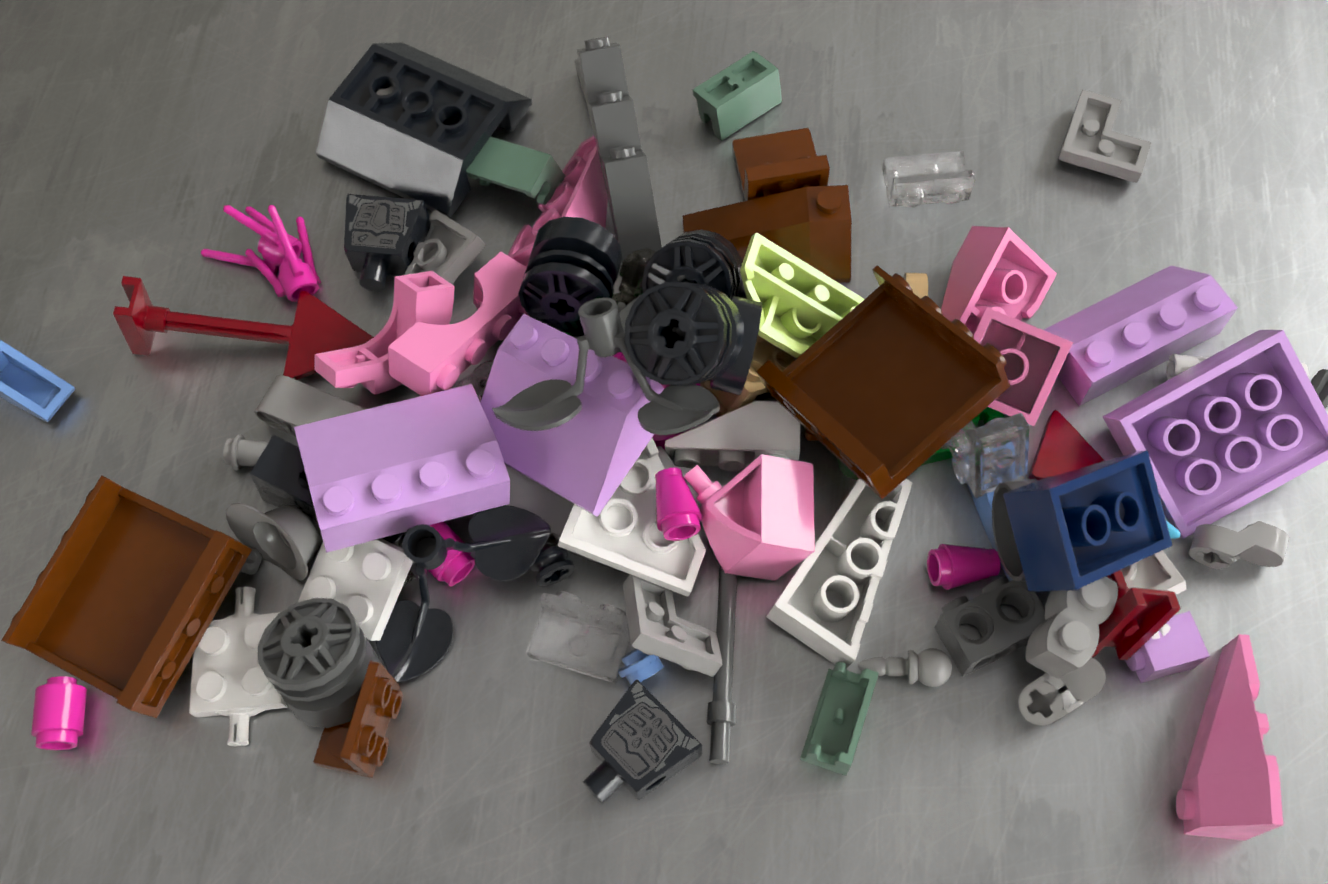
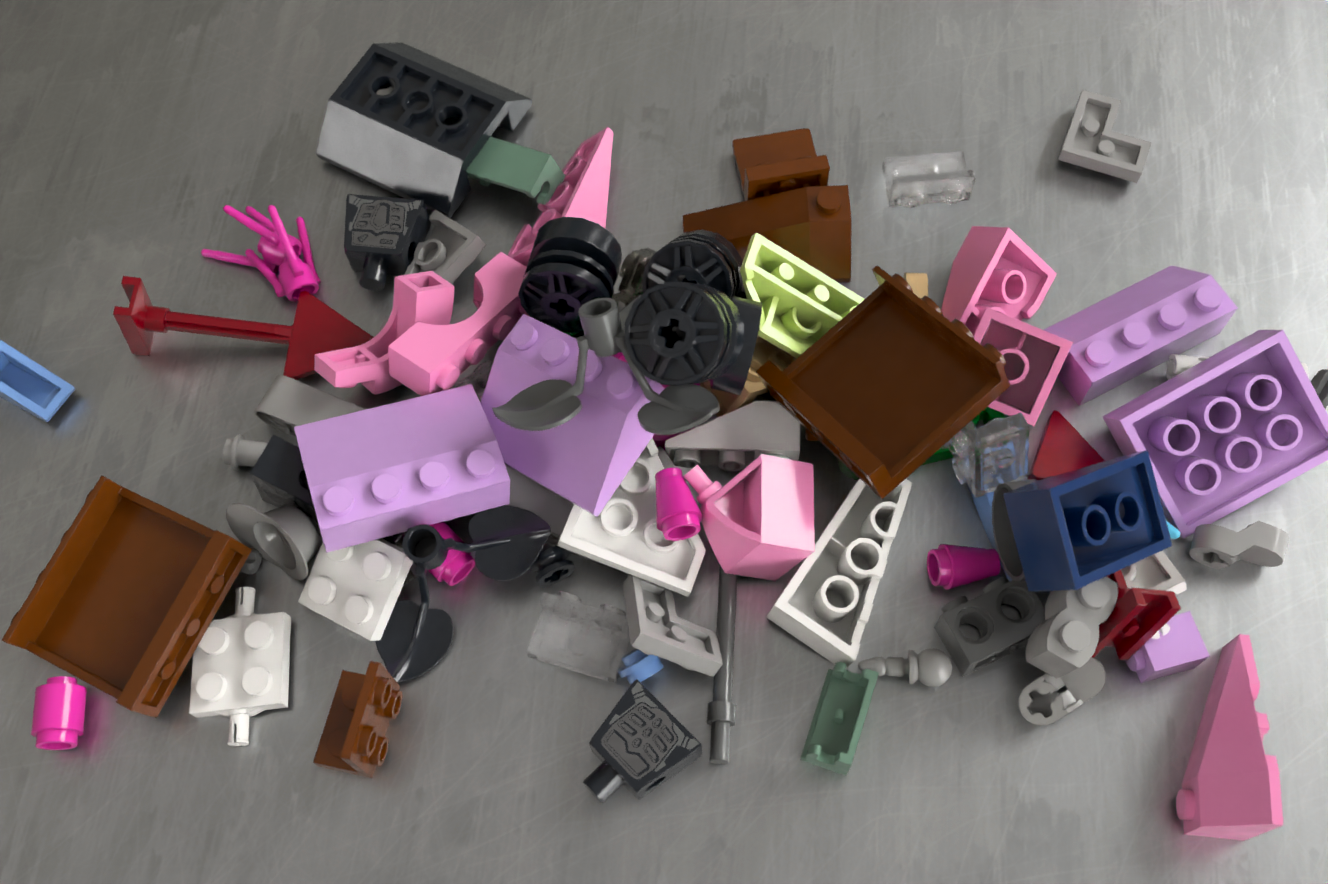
dark grey wheel [258,598,382,728] -> none
dark grey arch [575,37,662,263] -> none
sand green hinge [692,51,782,141] -> none

